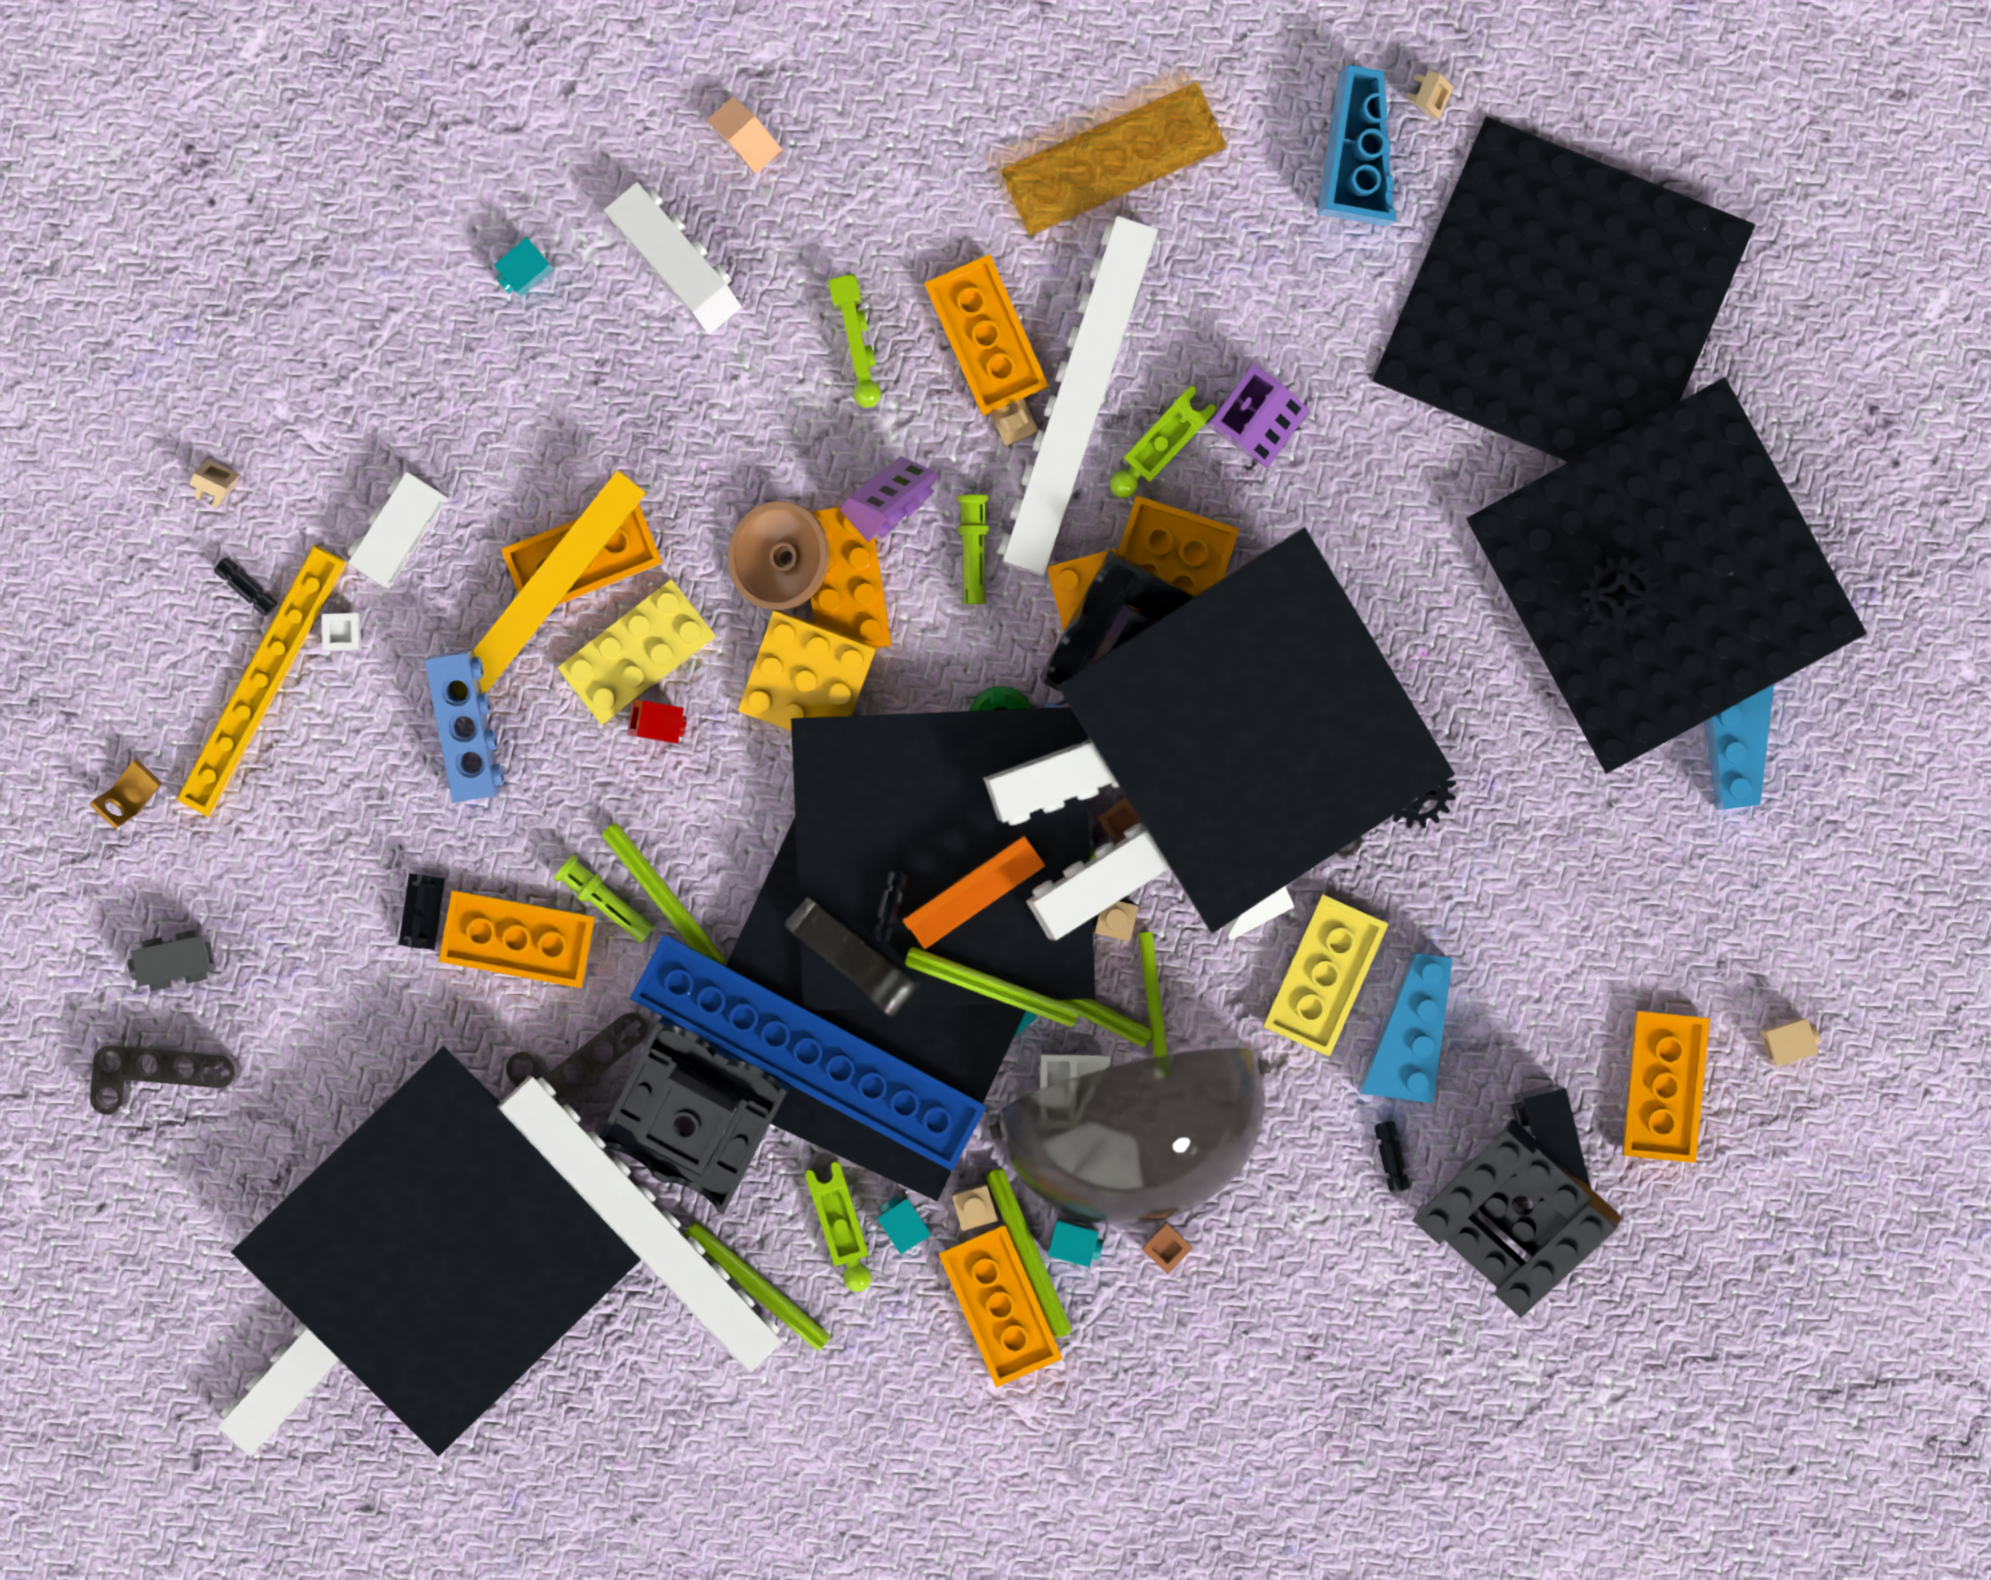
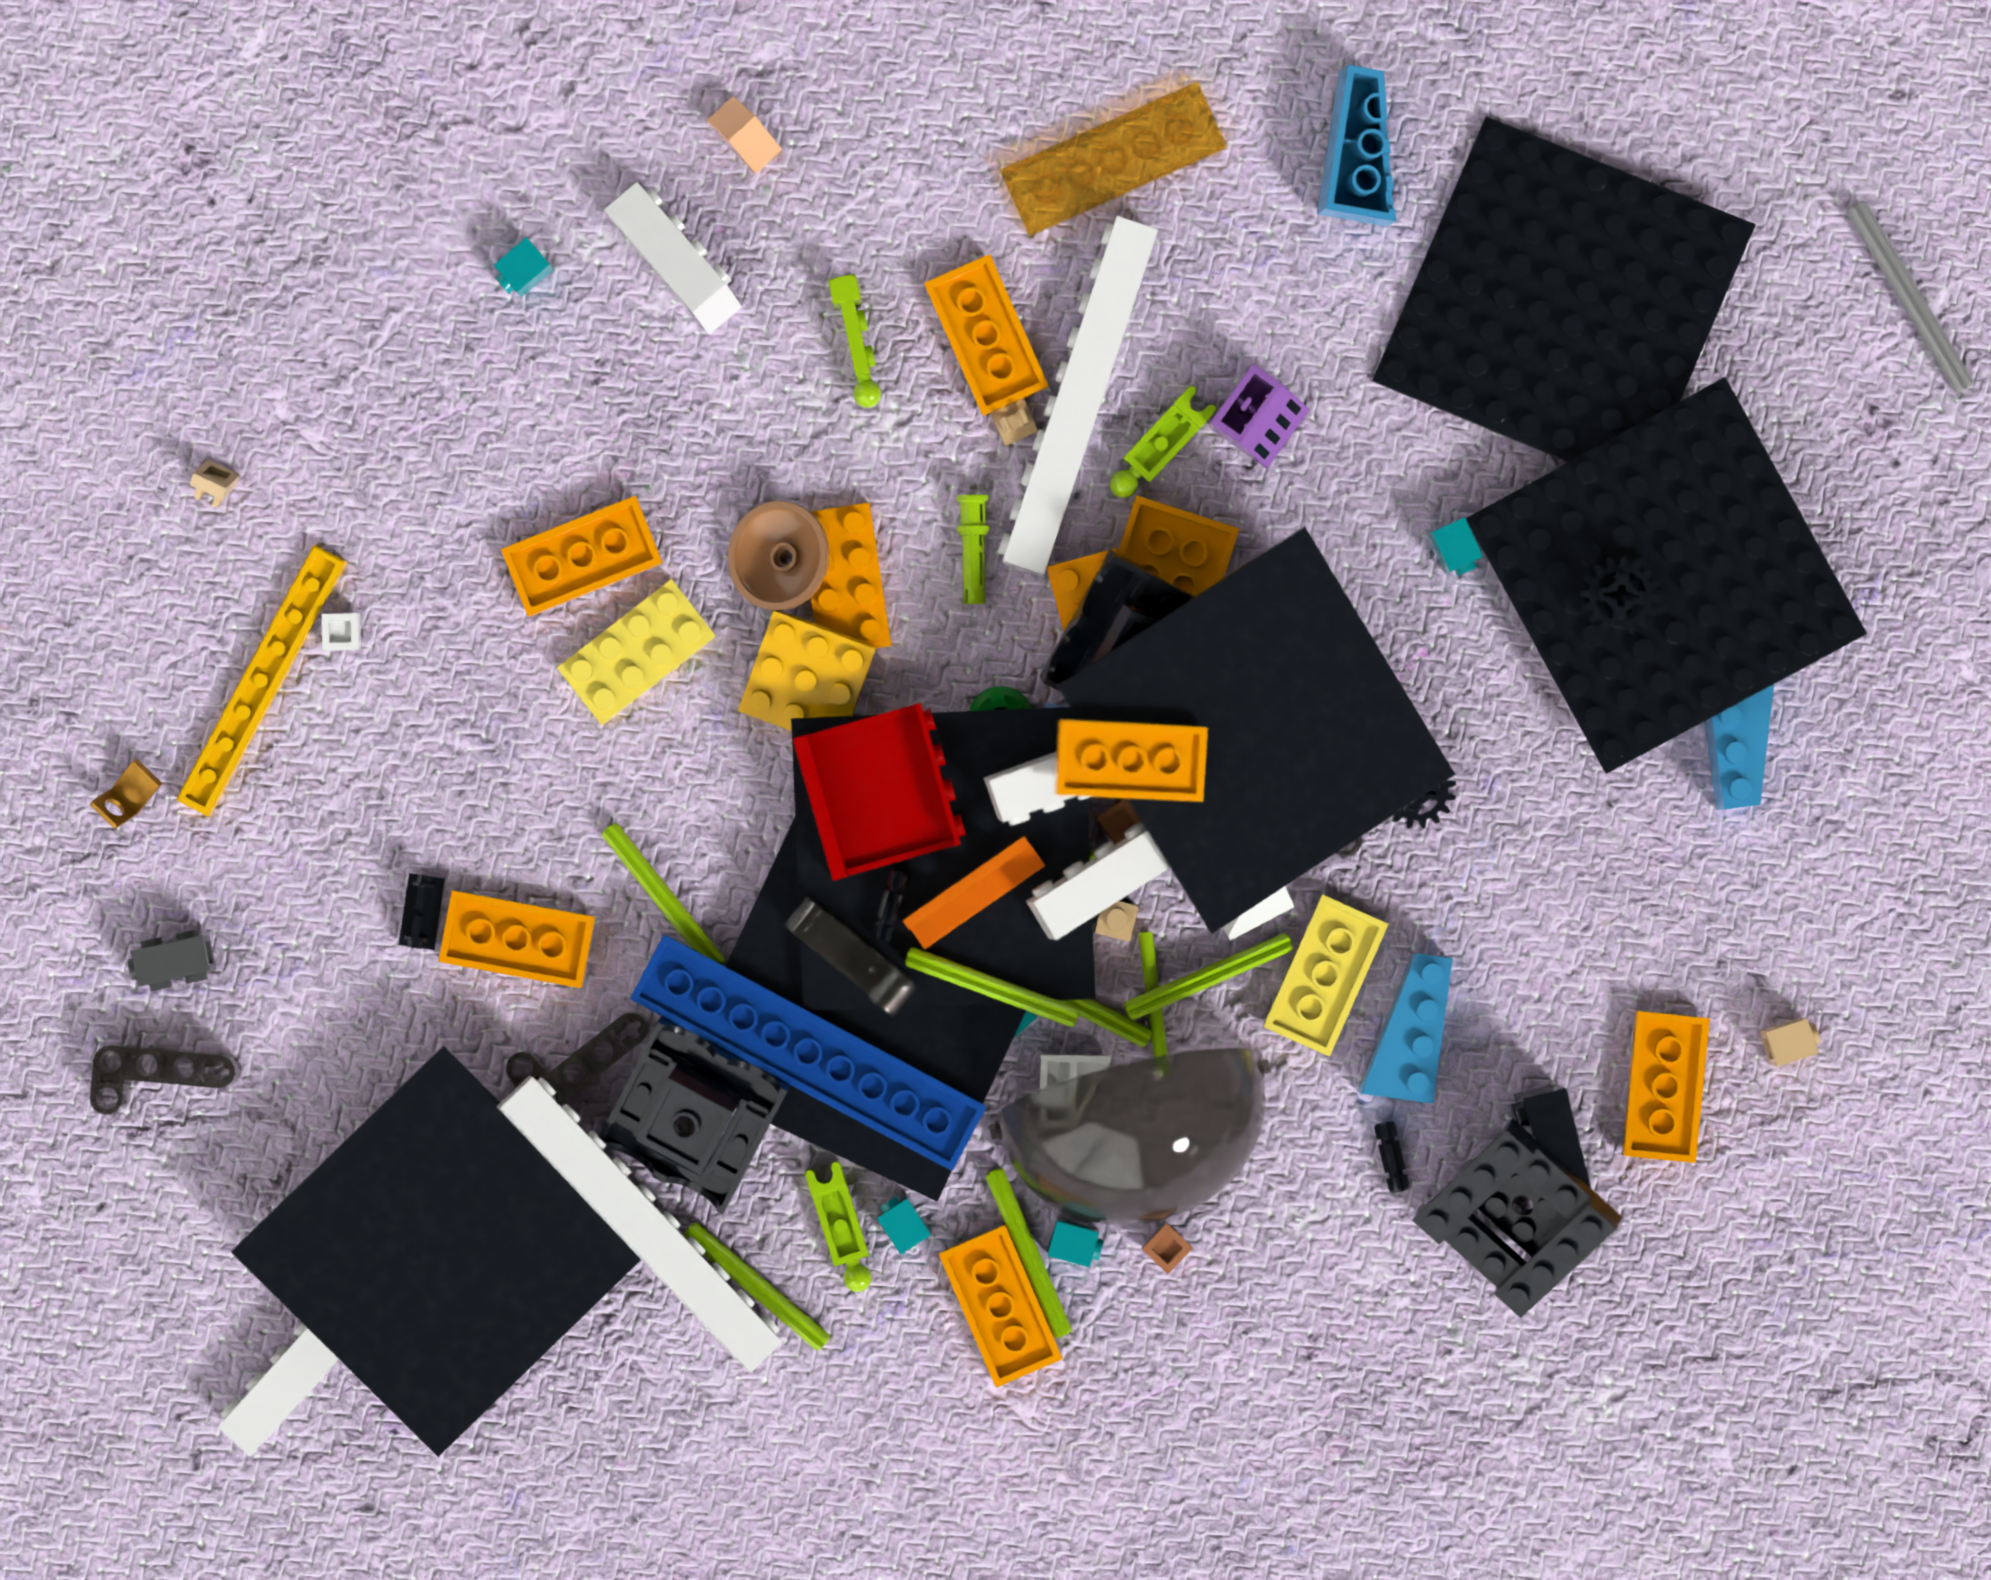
black axle [214,557,277,616] -> none
white brick [348,471,448,589] -> none
medium blue brick [425,648,504,803] -> none
yellow tile [451,469,647,717] -> none
lime pin [553,854,655,944] -> none
red brick [627,700,687,744] -> none
medium lavender slope [840,456,939,542] -> none
tan brick [952,1182,997,1231] -> none
tan tile [1405,70,1454,120] -> none
none -> red panel [793,702,966,881]
none -> light orange plate [1054,719,1208,802]
none -> lime axle [1124,933,1293,1020]
none -> teal brick [1428,517,1483,577]
none -> light grey axle [1847,201,1973,393]

